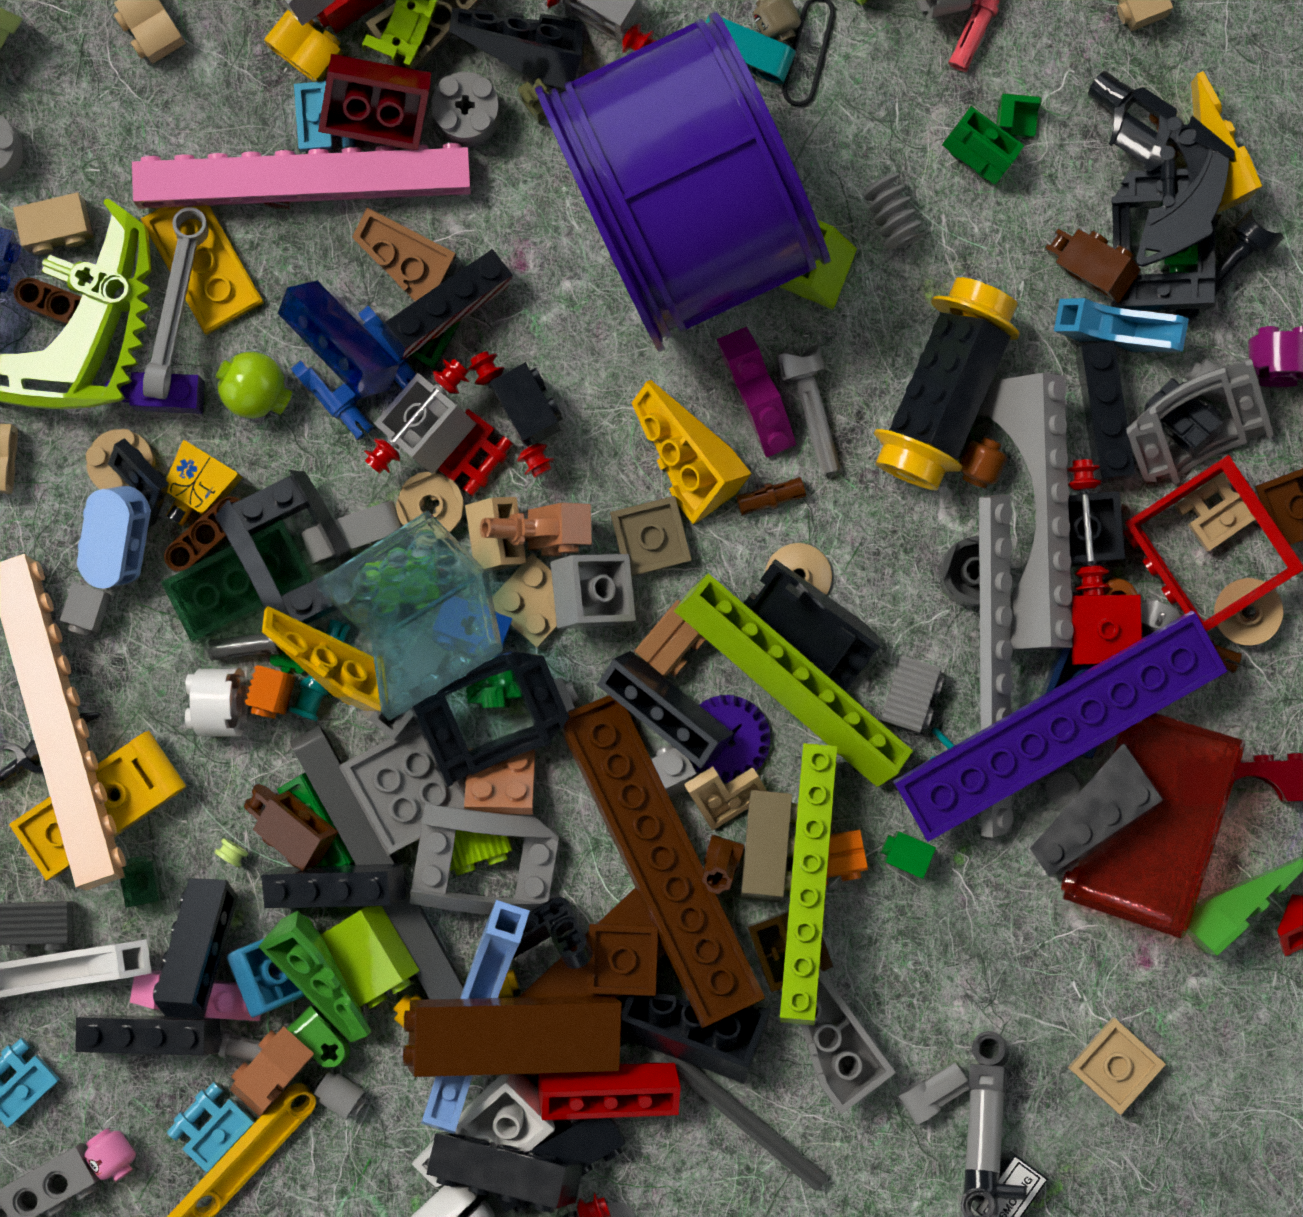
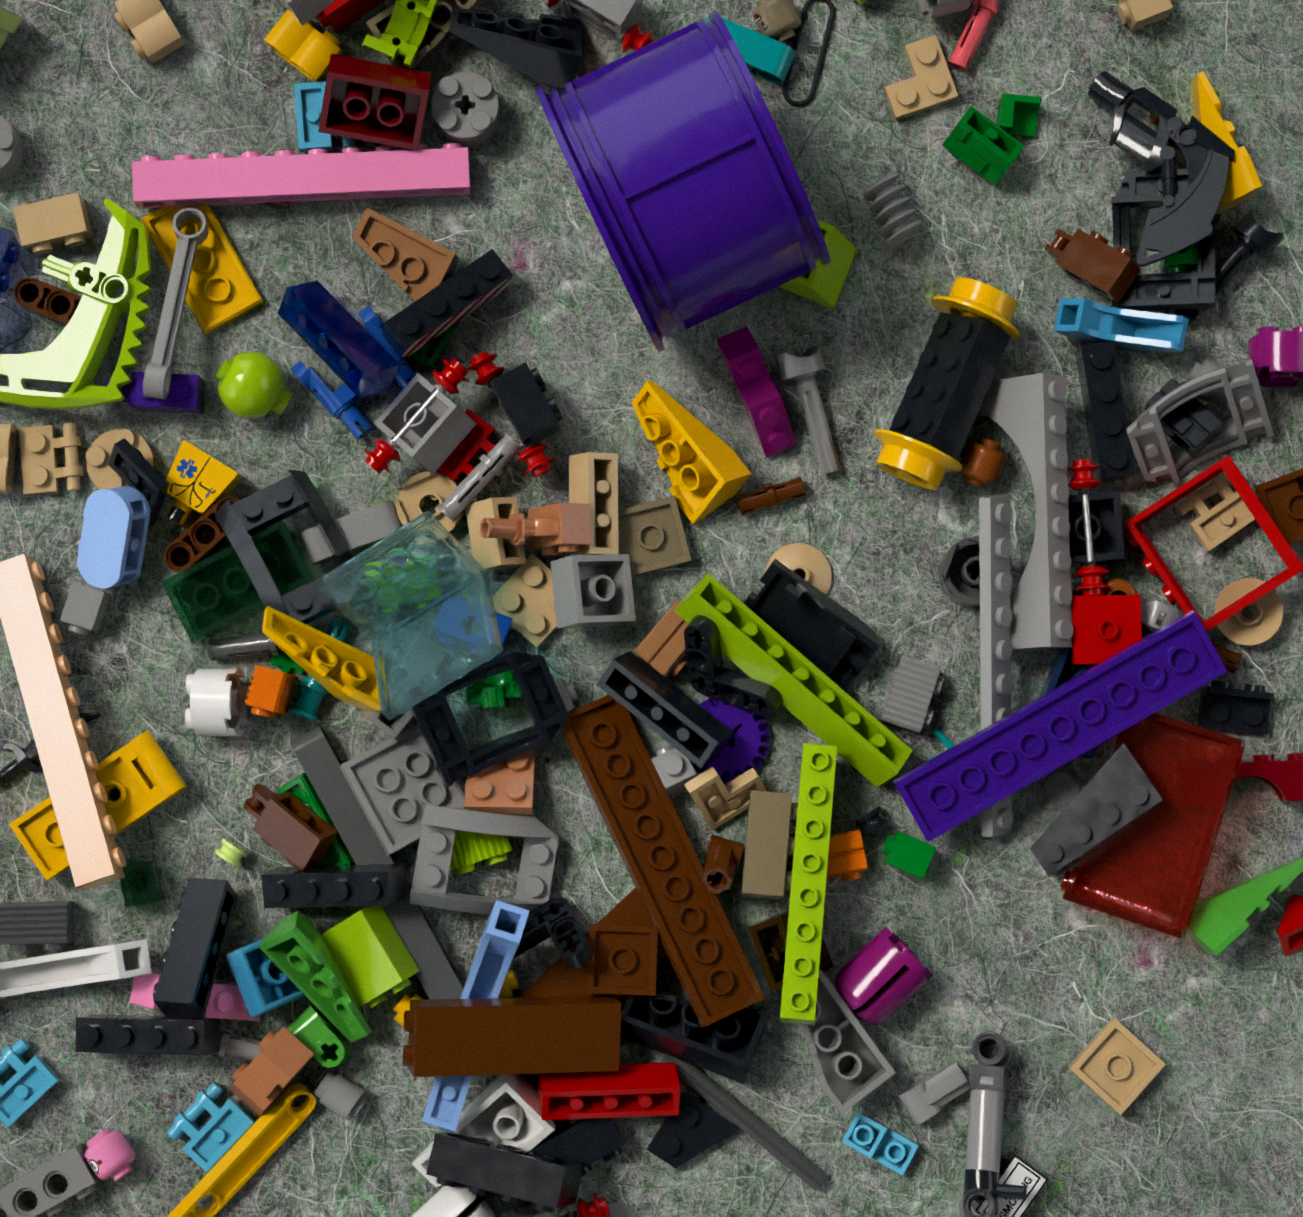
olive plate [517,78,549,123] -> none
none -> tan plate [19,423,83,496]
none -> light grey pin [437,433,522,522]
none -> tan brick [569,452,619,556]
none -> black wing [646,1091,738,1168]
none -> black beam [684,615,783,717]
none -> magenta cylinder [834,926,933,1025]
none -> medium azure slope [841,1112,920,1176]
none -> black bush [855,806,889,836]
none -> tan plate [884,35,958,121]
none -> black bracket [1197,681,1275,735]

